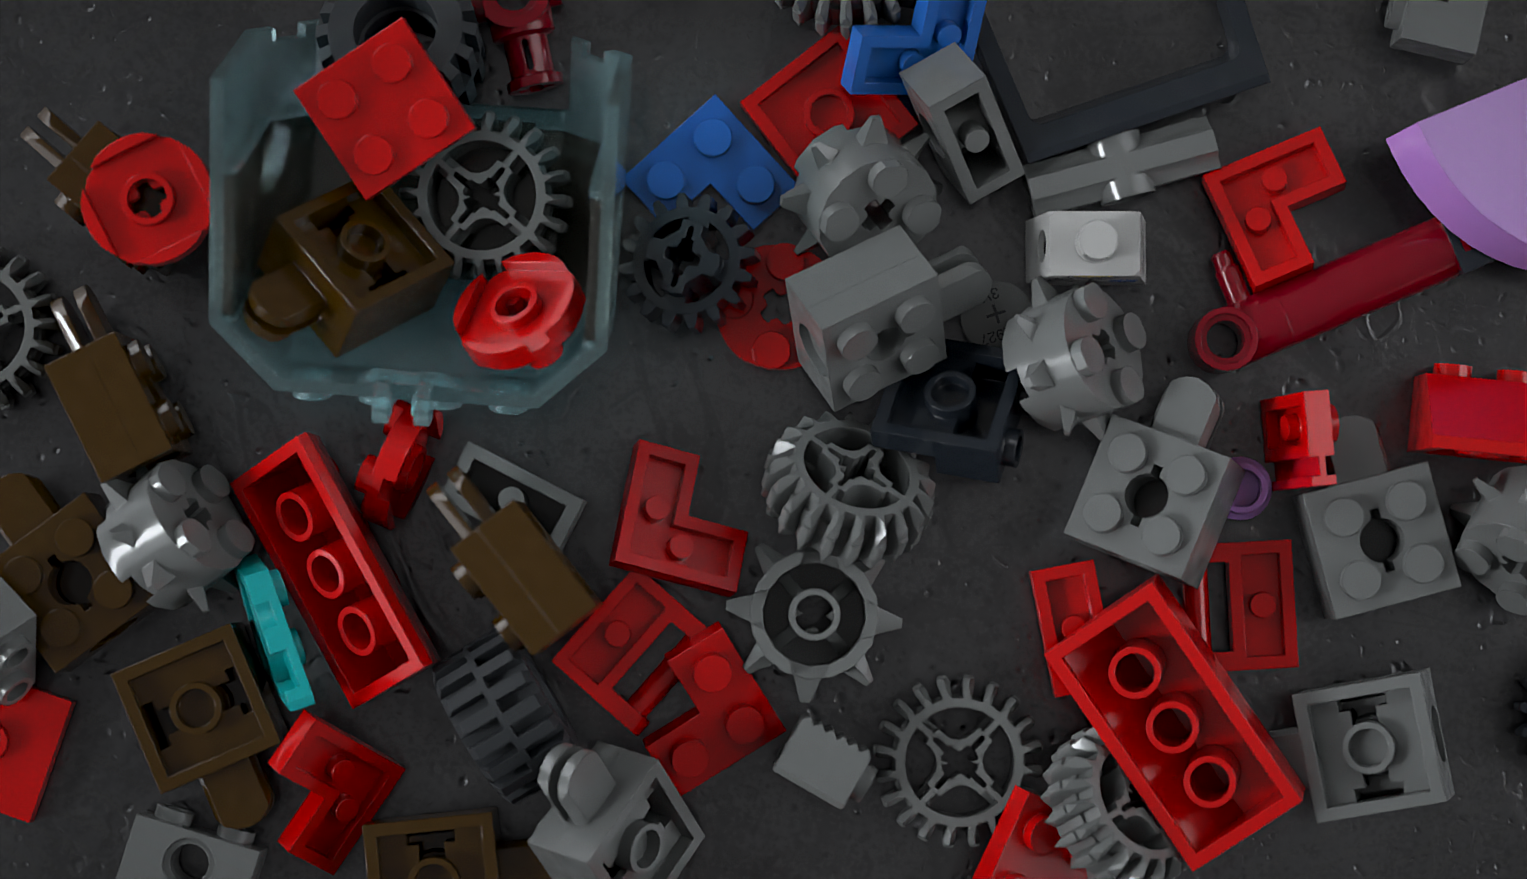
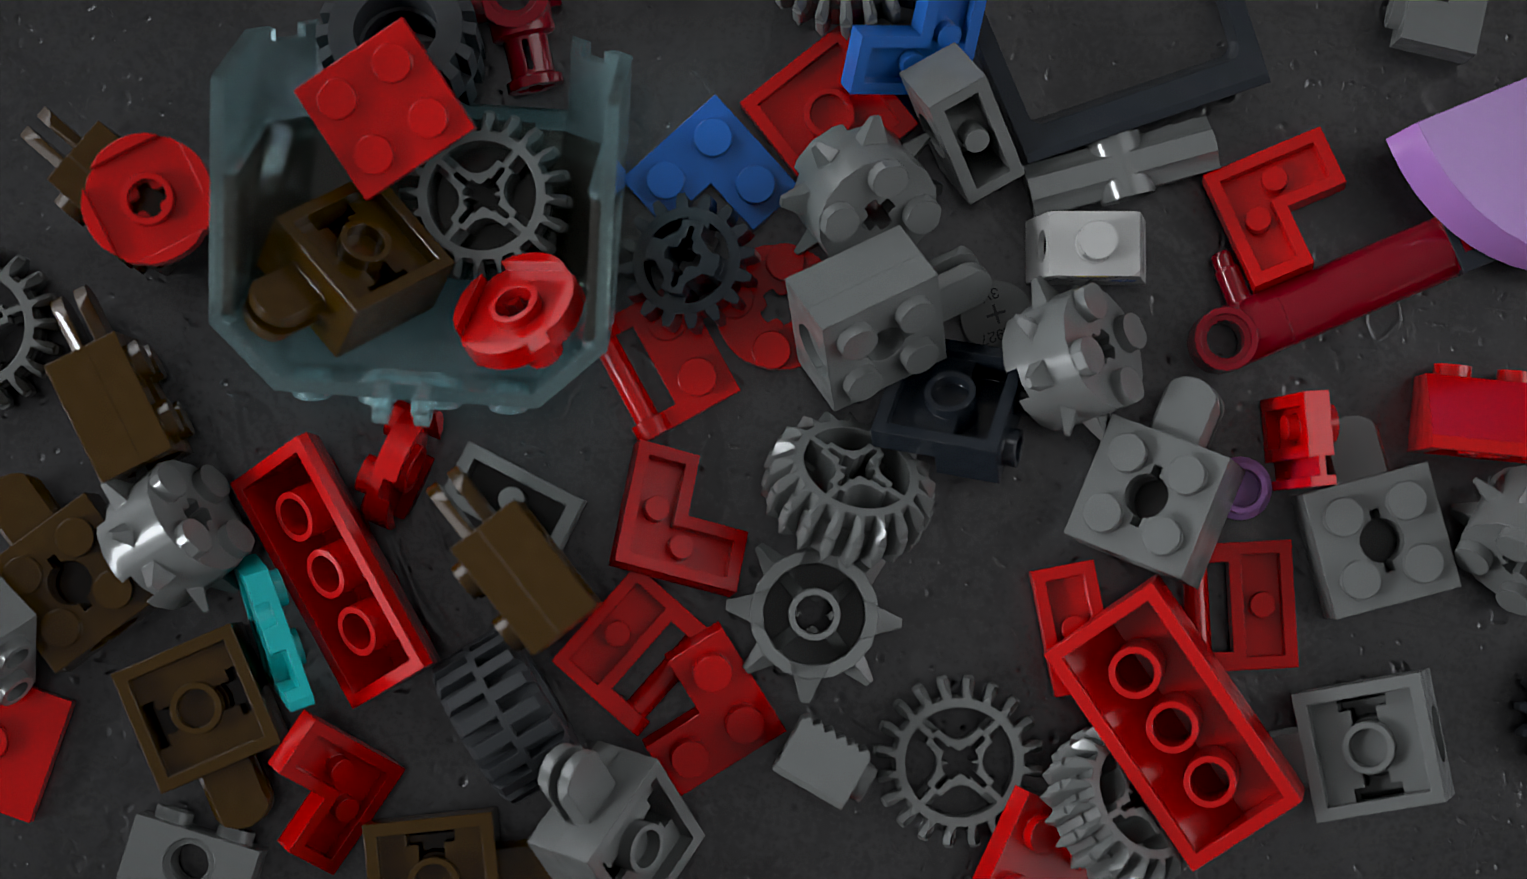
none -> red plate [579,289,741,442]

